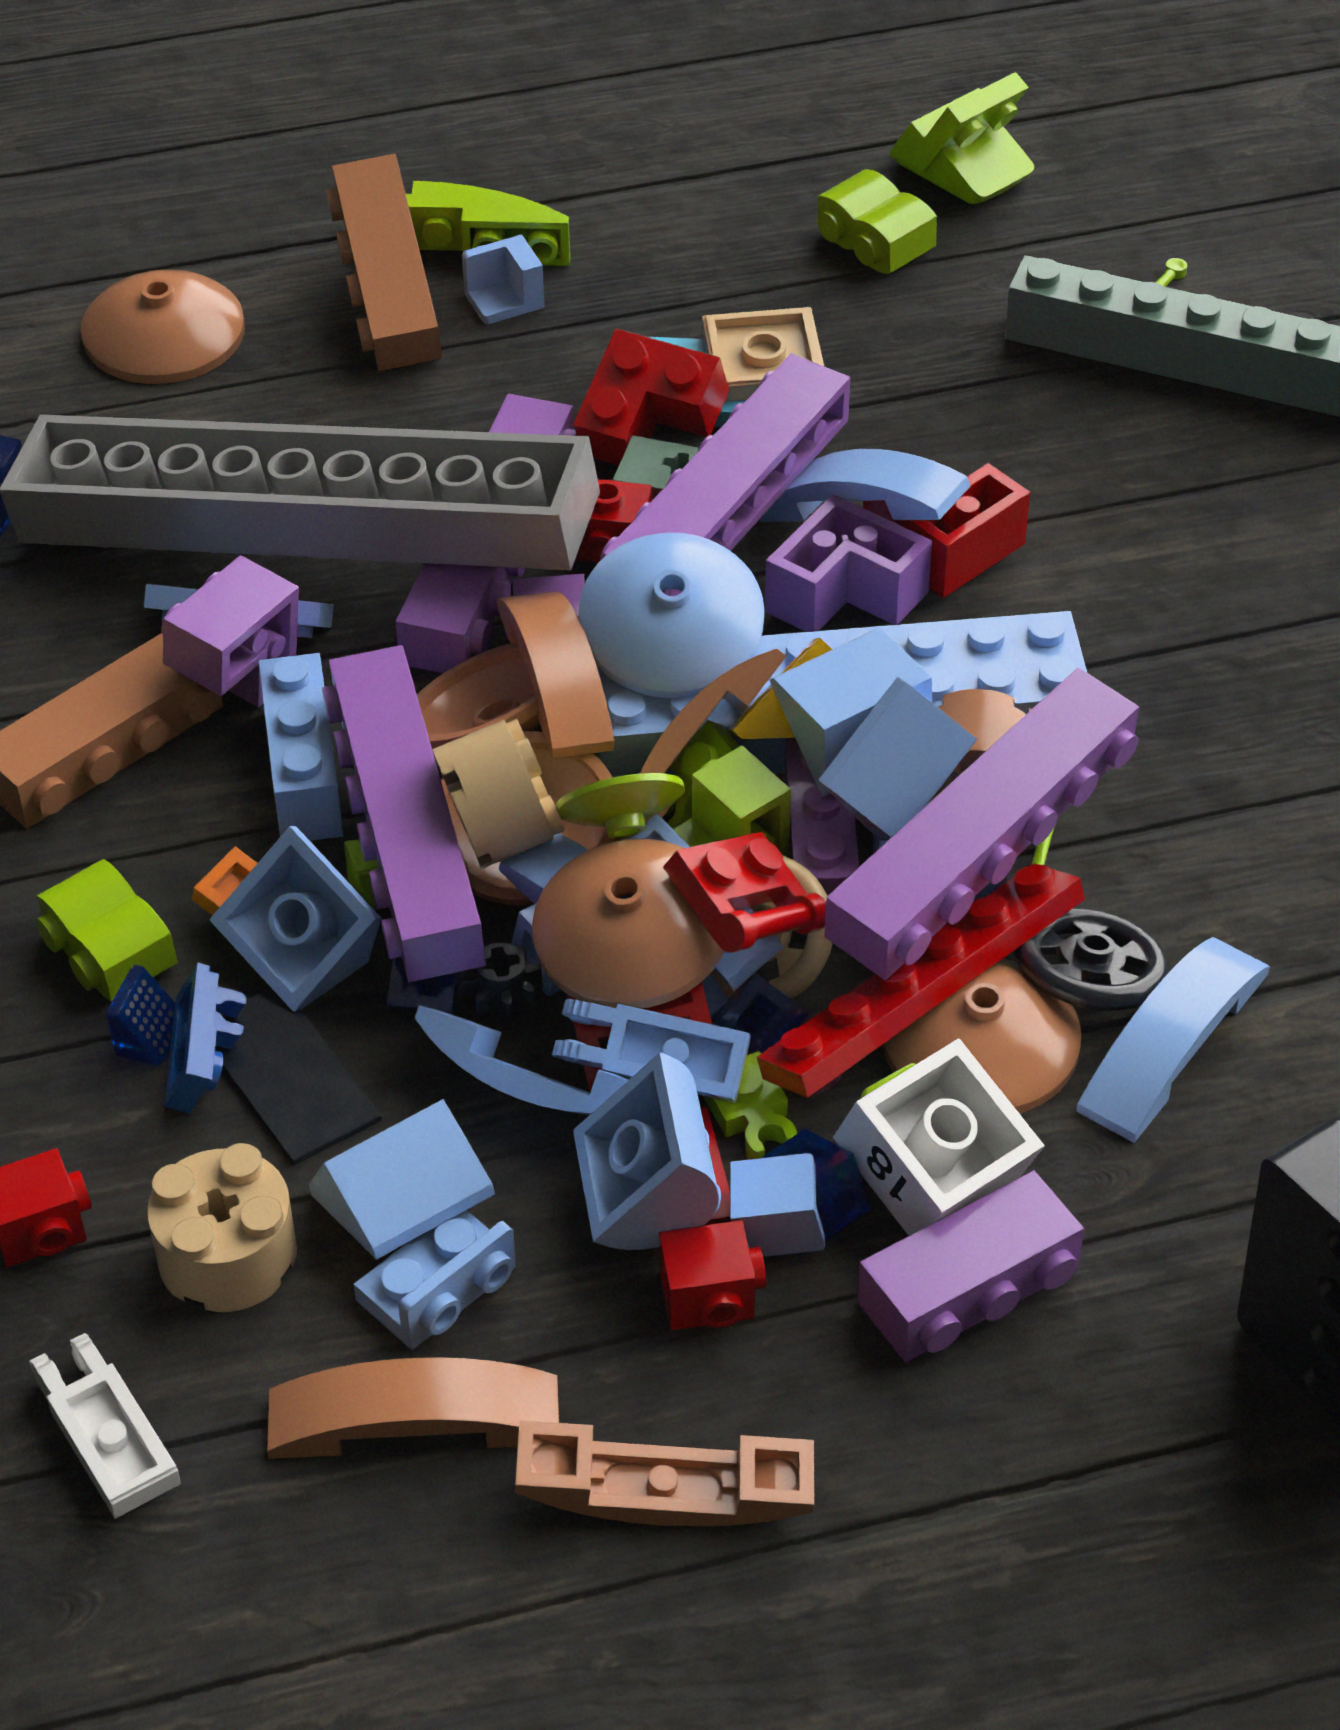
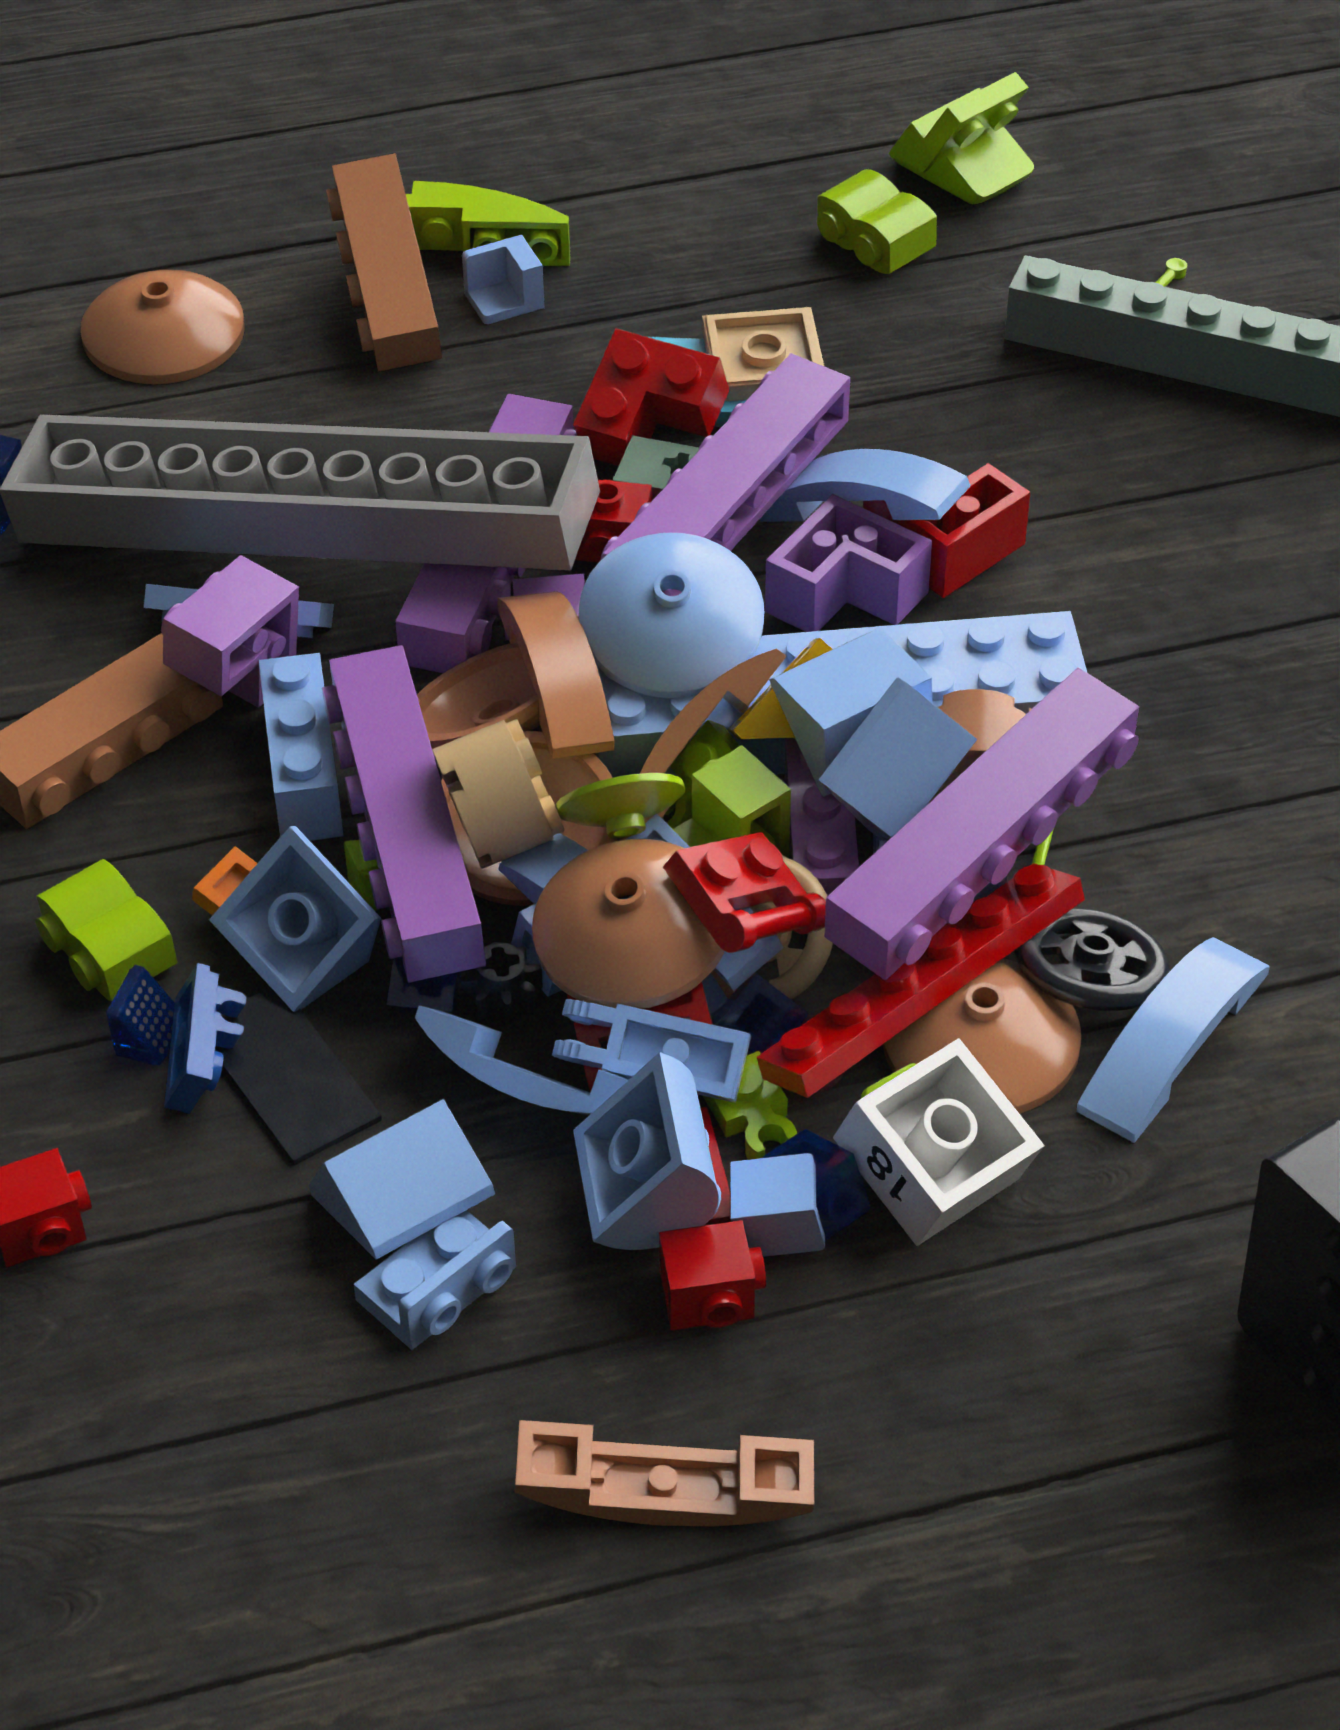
white hinge [29,1333,181,1519] -> none
tan brick [147,1143,297,1312] -> none
nougat slope [267,1357,559,1459] -> none
medium lavender brick [857,1170,1084,1363] -> none

